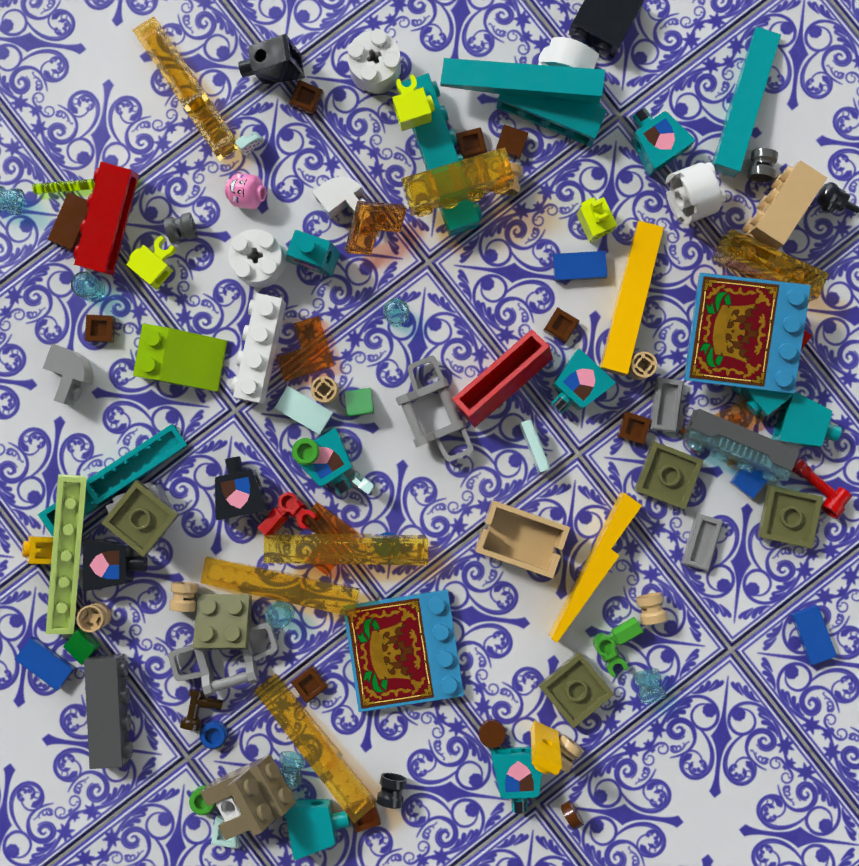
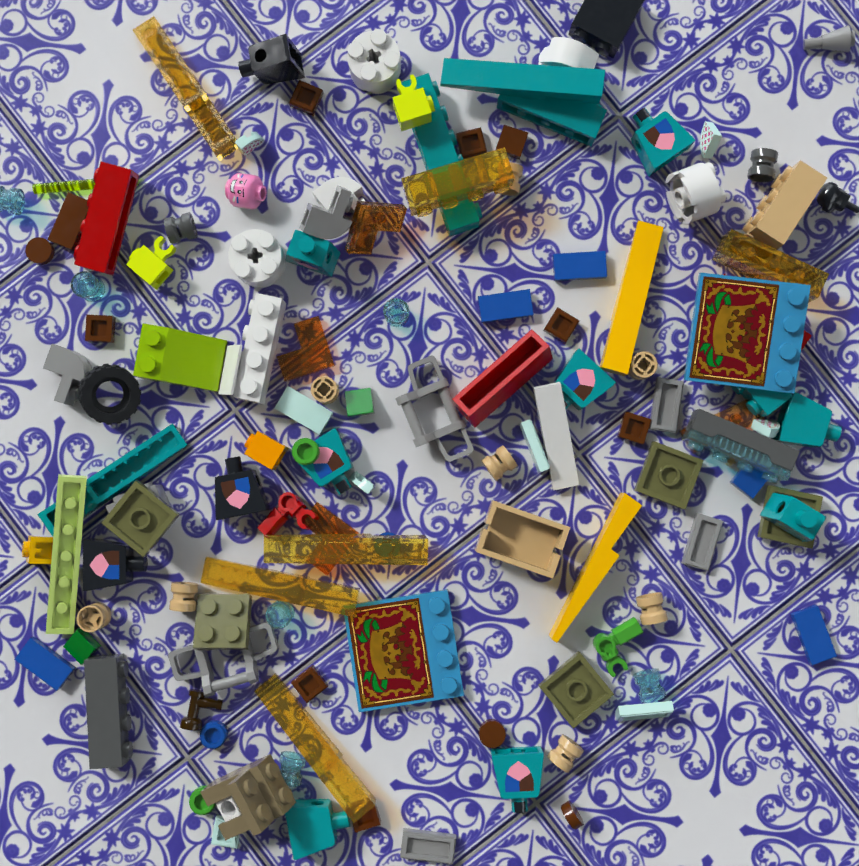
black wheel [376,773,407,809] -> none
yellow tile [531,720,562,775] -> none
neon yellow brick [576,197,617,242] -> none
teal slope [712,26,781,178] -> none
red brick [792,458,852,519] -> none
none -> reddish brown tile [25,237,55,265]
none -> black tyre [78,364,141,425]
none -> white window [218,344,242,395]
none -> light orange brick [244,431,289,470]
none -> light grey brick [299,185,353,239]
none -> light grey tile [400,828,456,864]
none -> blue tile [478,289,534,323]
none -> tan wheel [481,445,518,481]
none -> white tile [533,382,579,490]
none -> light aqua tile [615,701,674,722]
none -> light aqua tile [700,121,722,159]
none -> light aqua tile [751,419,780,438]
none -> teal torso [760,493,826,542]
none -> light grey cone [803,25,855,53]

